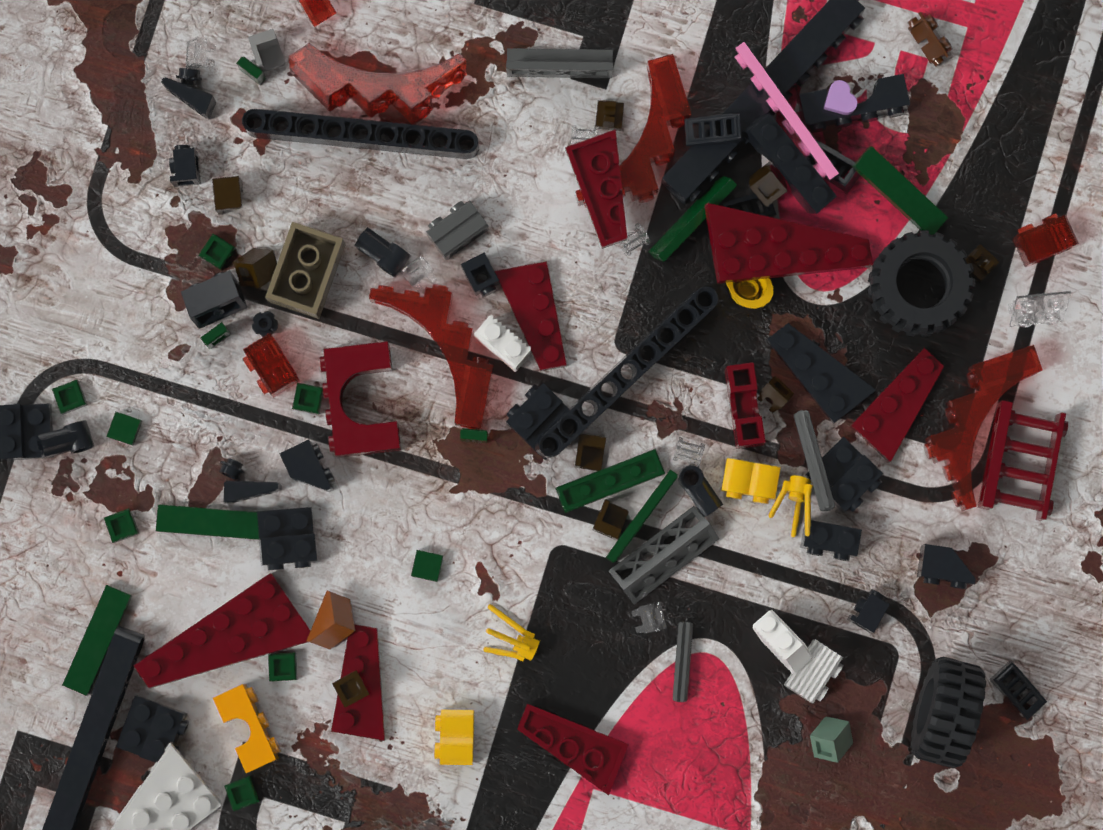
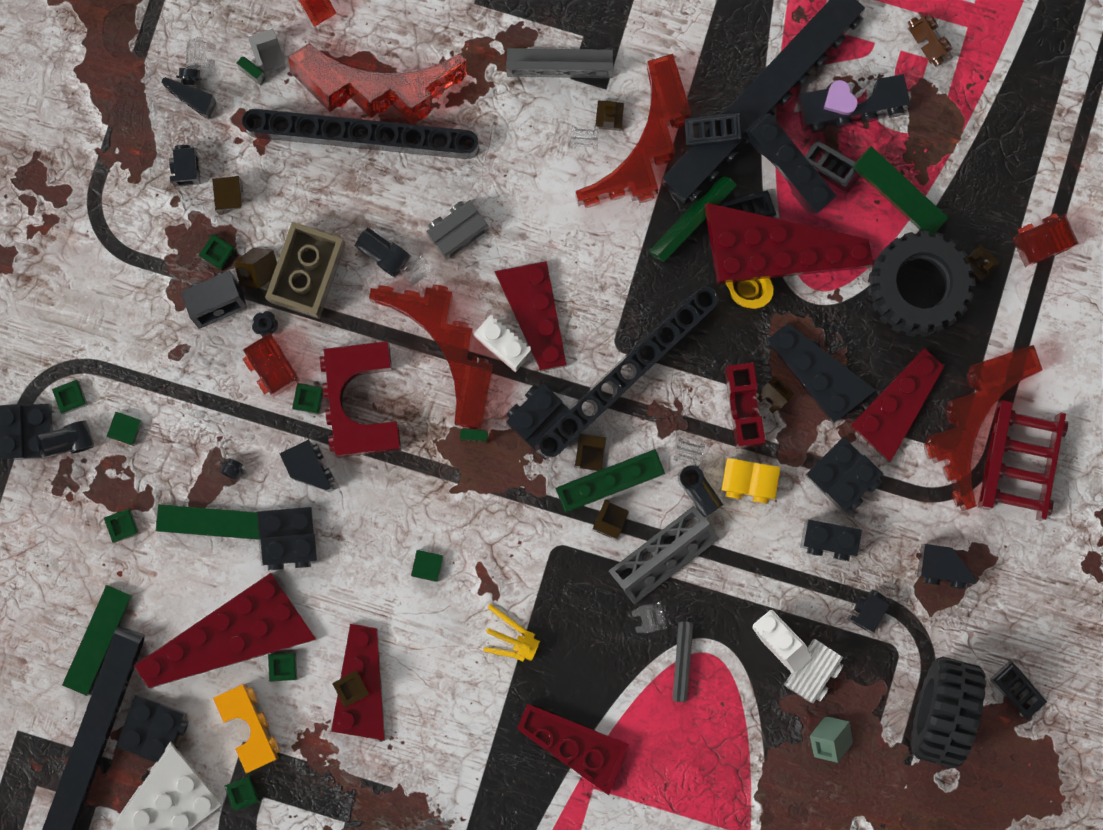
dark green tile [200,322,231,349] -> none
black slope [223,481,282,504] -> none
dark orange slope [307,590,355,650] -> none
yellow brick [434,709,474,765] -> none
black brick [461,252,500,297] -> none
dark red wing [565,129,627,249] -> none
dark green tile [605,469,678,563] -> none
clear bush [618,222,651,257] -> none
bright pink plate [735,42,839,180] -> none
dark brown panel [749,161,787,207] -> none
yellow plant [768,475,813,538] -> none
dark grey axle [794,410,835,512] -> none
clear hinge [1008,291,1071,327] -> none

